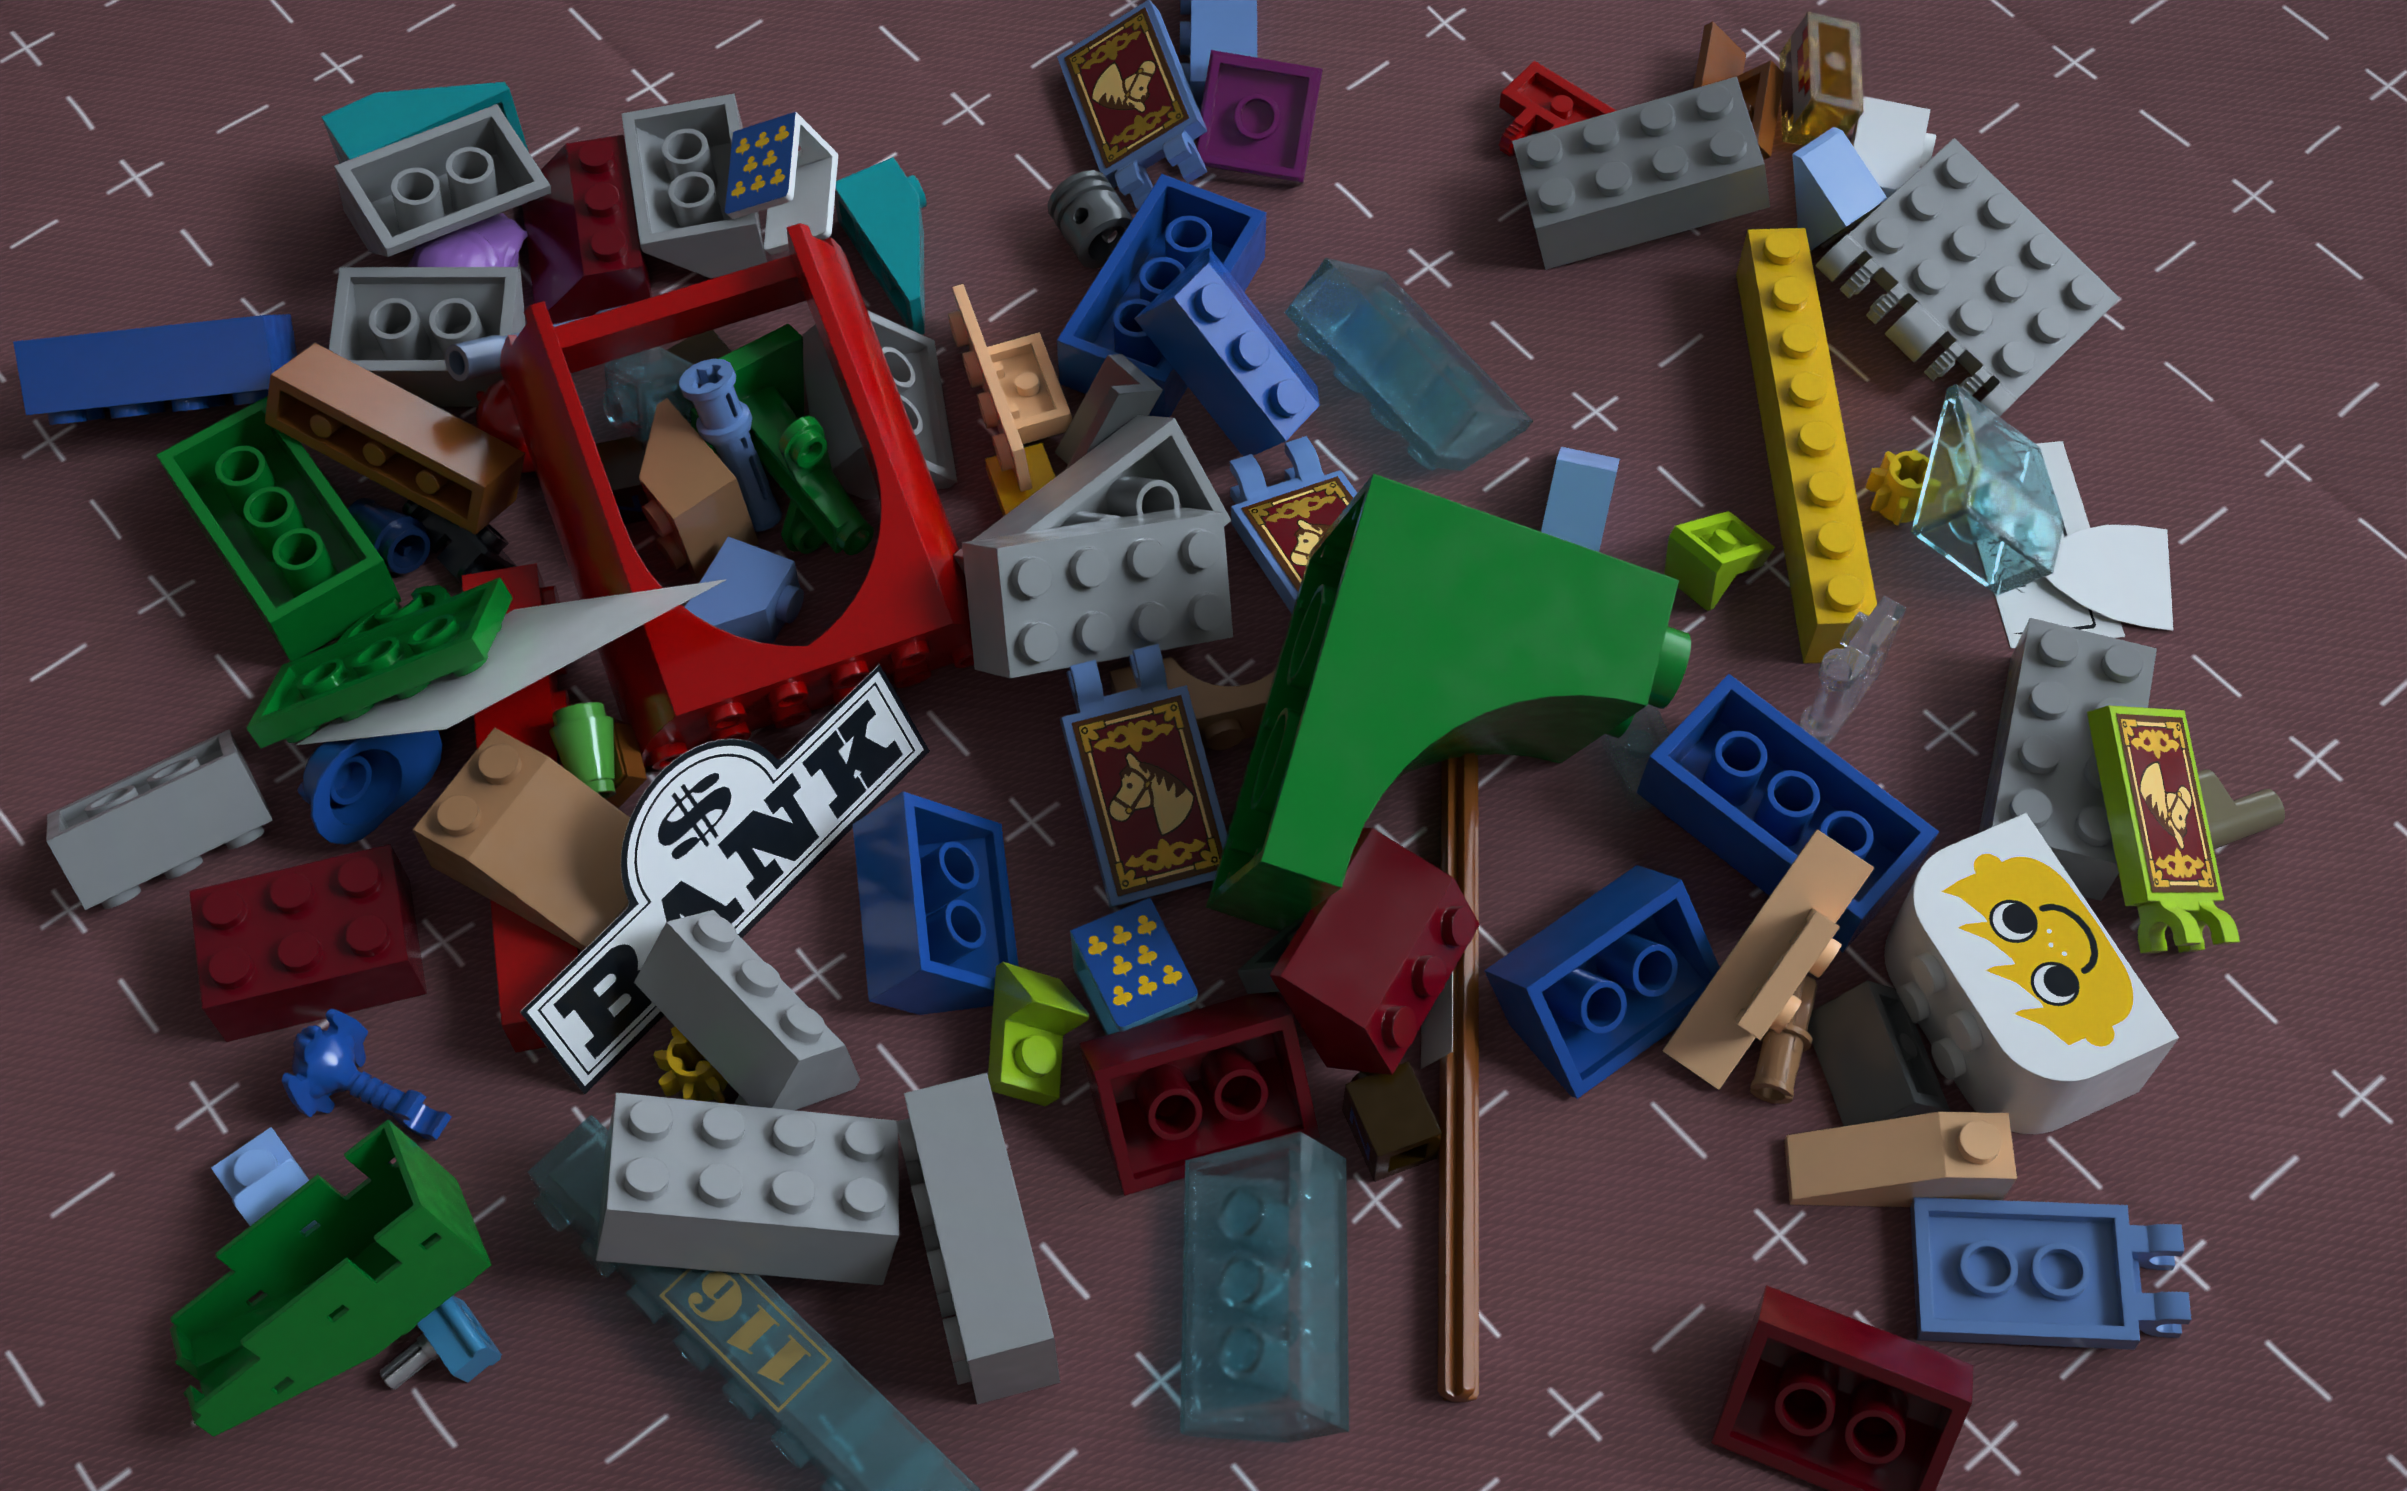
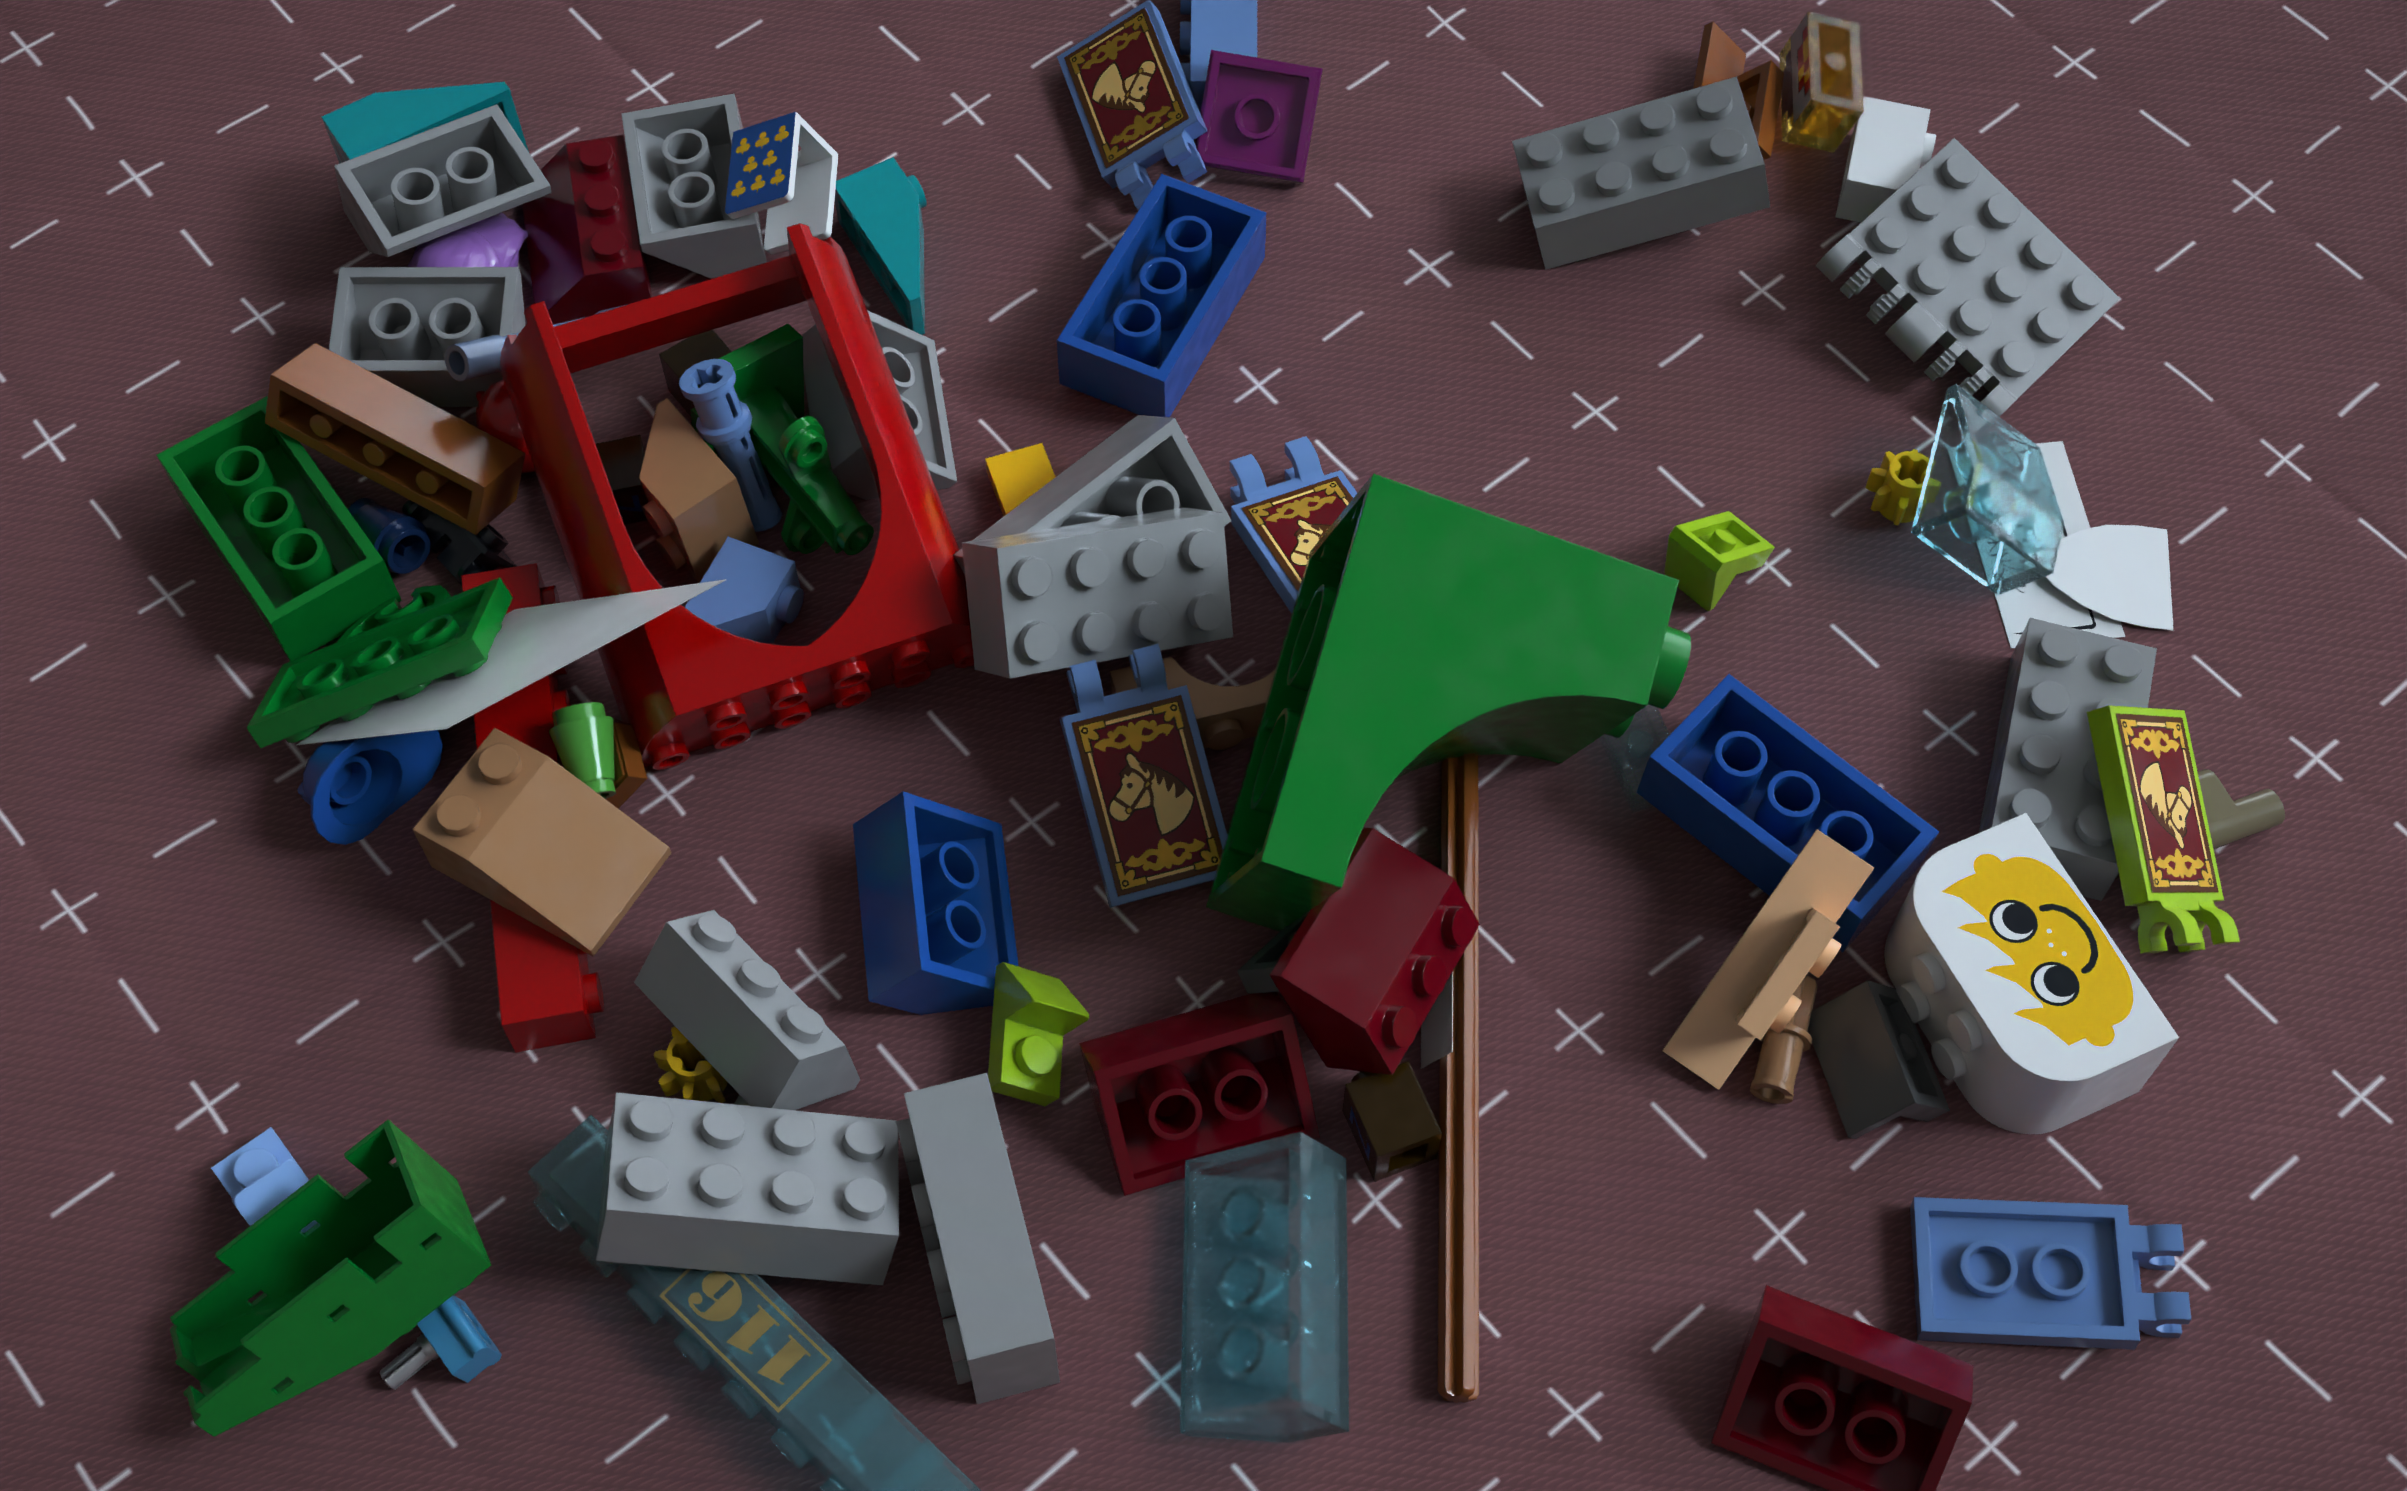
blue brick [13,314,297,425] -> none
light grey slope [46,729,273,910] -> none
dark red brick [189,844,427,1042] -> none
blue piece [282,1009,452,1141] -> none
sticker [520,664,930,1095] -> none
clear light blue slope [602,346,695,442] -> none
light nougat bracket [948,284,1072,492] -> none
dark grey piece [1048,170,1133,269] -> none
dark grey panel [1055,354,1163,470] -> none
blue piece [1070,898,1198,1035] -> none
blue slope [1134,248,1320,456] -> none
clear light blue slope [1285,258,1533,471] -> none
blue slope [1484,865,1720,1099] -> none
red hinge [1498,61,1617,156] -> none
light blue slope [1541,447,1620,552] -> none
yellow brick [1736,228,1881,664] -> none
light nougat slope [1784,1112,2017,1207] -> none
light blue slope [1792,127,1888,251] -> none
clear plate [1798,595,1907,745] -> none

